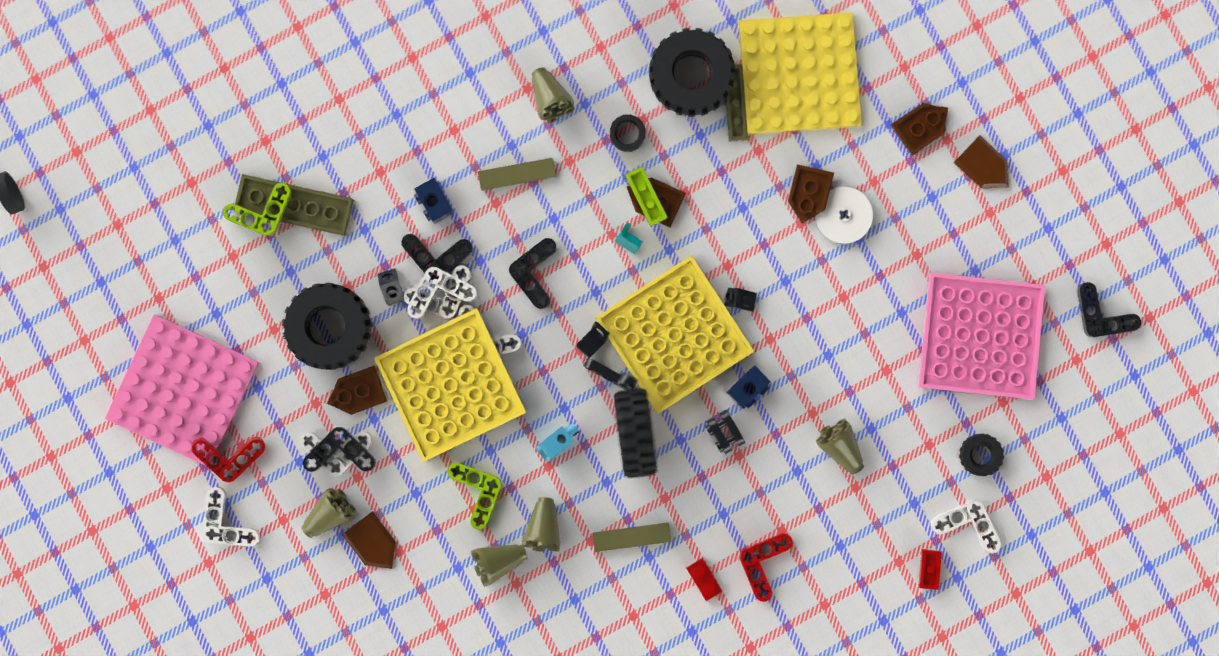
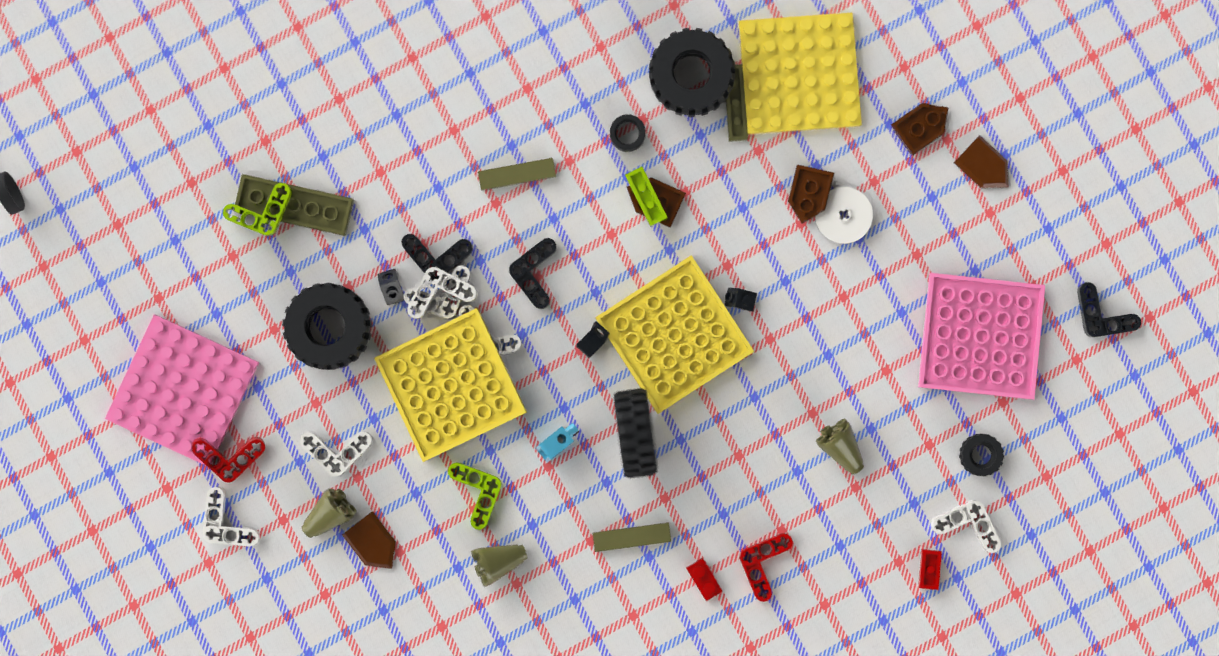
black beam [303,427,376,472] -> none
reddish brown tile [327,366,387,415] -> none
dark blue brick [414,178,454,224] -> none
olive cone [521,497,560,552] -> none
olive cone [532,67,575,123] -> none
black beam [583,357,638,390] -> none
teal tile [615,222,643,254] -> none
black brick [705,410,746,454] -> none
dark blue brick [726,365,771,409] -> none

